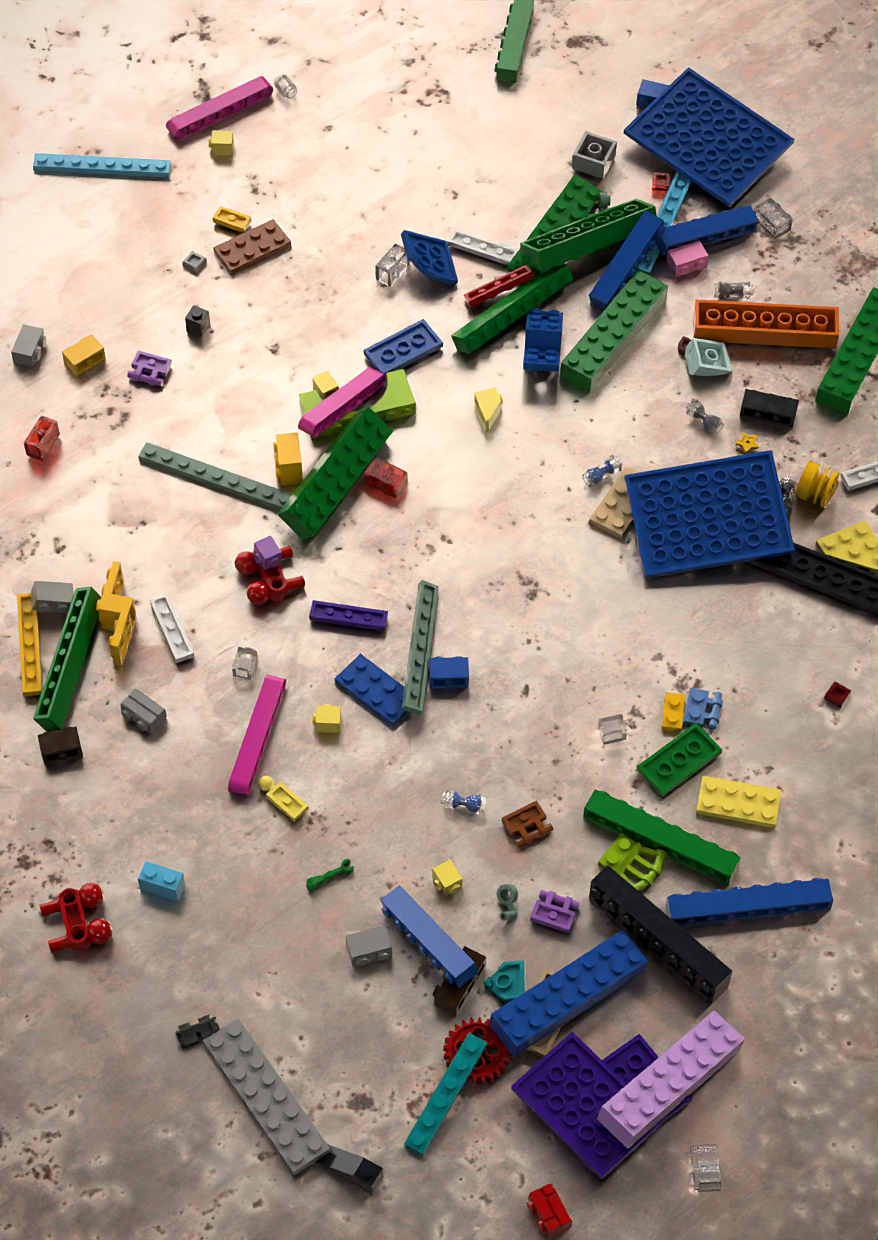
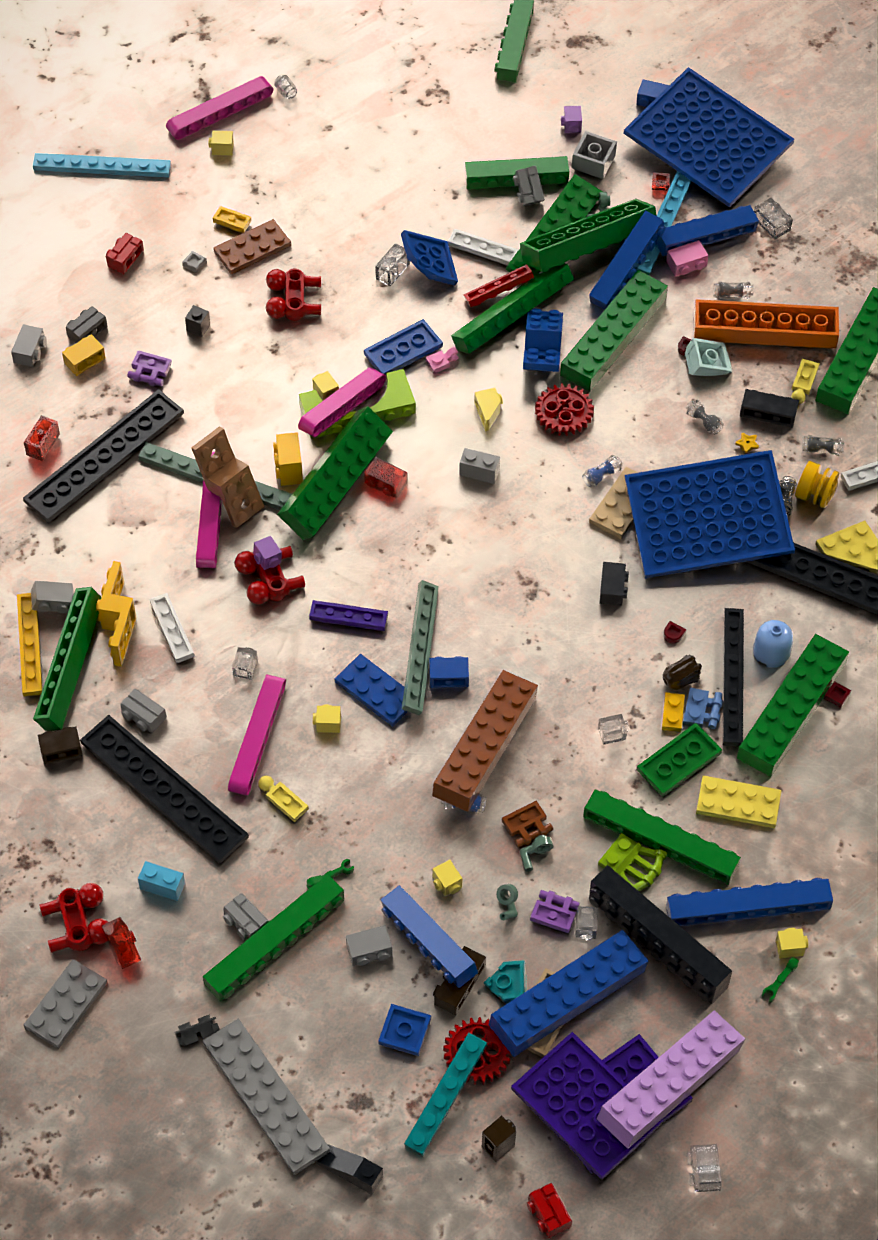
none -> black plate [23,389,184,523]
none -> light grey plate [24,959,108,1049]
none -> dark grey brick [66,306,108,343]
none -> black plate [80,715,249,864]
none -> clear red brick [101,917,141,969]
none -> red brick [105,233,144,274]
none -> medium nougat bracket [191,426,264,528]
none -> dark pink beam [196,452,222,568]
none -> green brick [203,874,345,1001]
none -> light grey brick [223,893,269,940]
none -> red piece [265,268,321,321]
none -> blue plate [378,1004,431,1056]
none -> bright pink plate [426,347,459,374]
none -> dark orange brick [432,670,538,812]
none -> light grey brick [459,448,500,484]
none -> green brick [465,156,570,189]
none -> dark brown brick [481,1115,516,1162]
none -> light grey brick [513,166,545,206]
none -> sand green plate [520,835,554,872]
none -> red gear [535,383,594,436]
none -> medium lavender brick [561,106,582,133]
none -> clear brick [575,906,598,940]
none -> black brick [599,562,629,606]
none -> dark red tile [663,621,687,644]
none -> dark brown piece [663,654,702,690]
none -> black plate [723,608,744,746]
none -> green brick [737,633,849,777]
none -> light blue cylinder [753,620,793,668]
none -> green piece [762,957,799,1003]
none -> light yellow brick [775,928,808,959]
none -> light yellow plate [791,359,820,404]
none -> clear piece [802,435,844,456]

